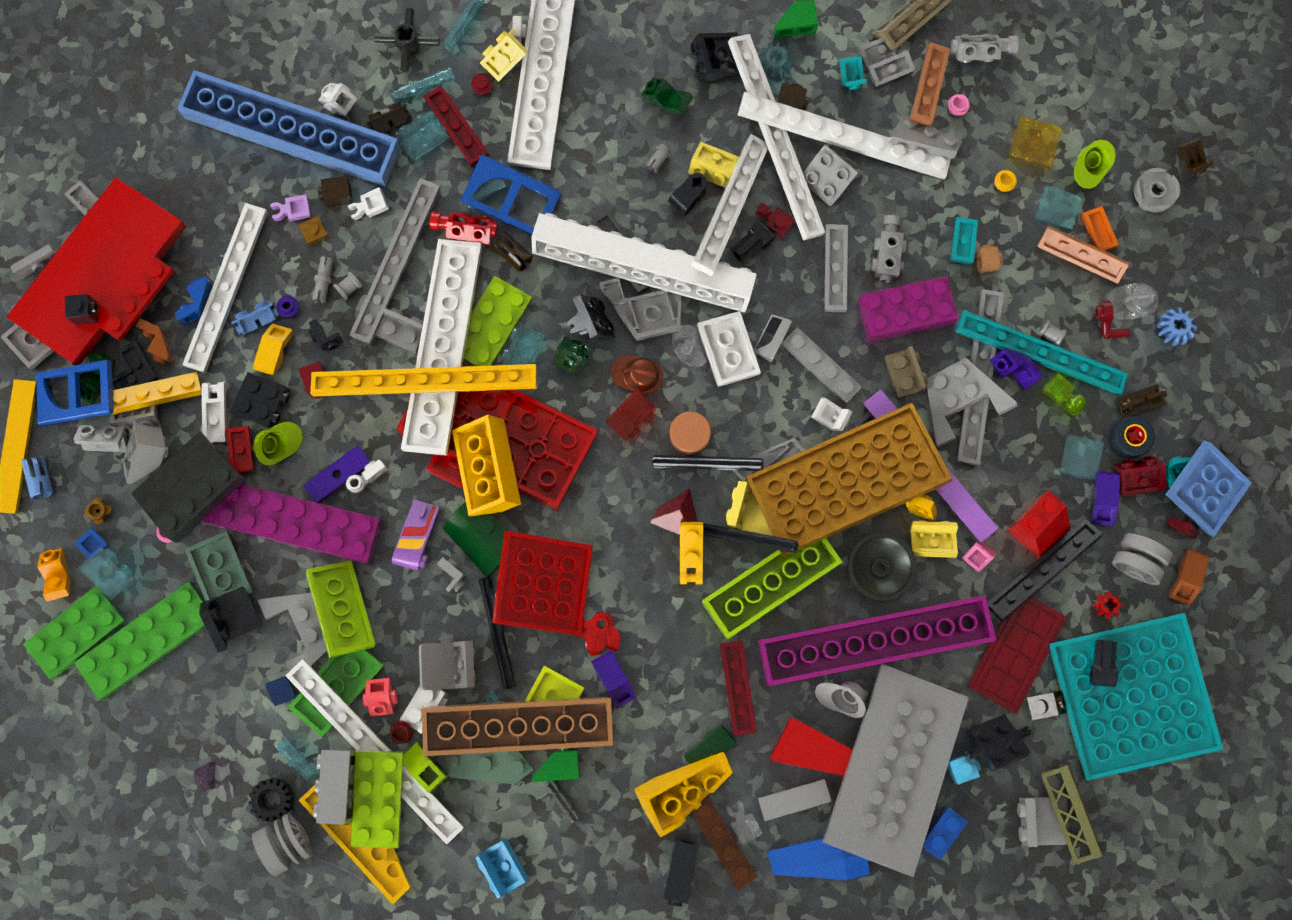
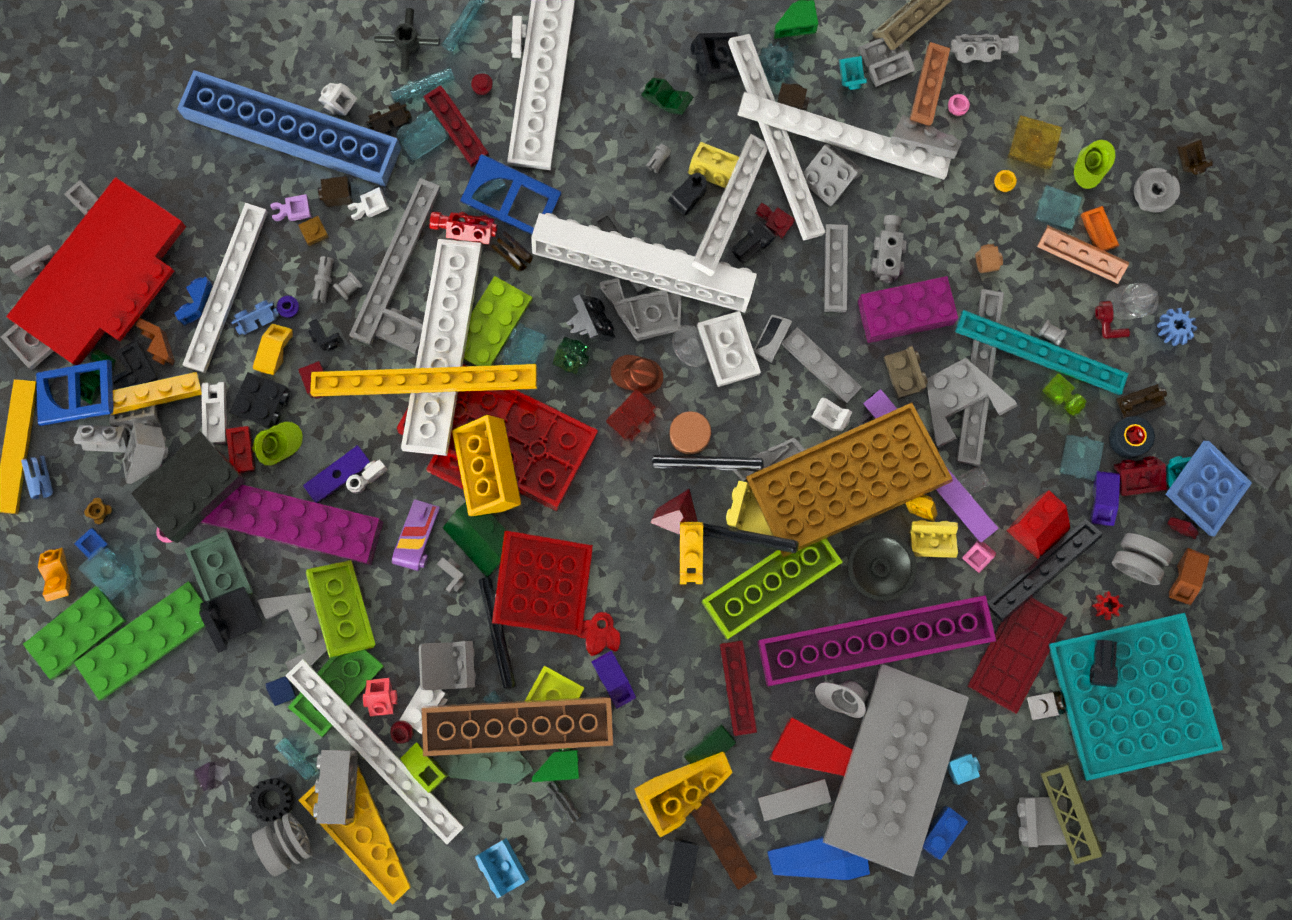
black brick [65,294,99,325] -> none
lime plate [351,750,404,848] -> none
light yellow bracket [480,28,528,82] -> none
teal plate [950,217,978,264] -> none
black plate [964,714,1031,772] -> none
dark purple slope [989,348,1044,390] -> none

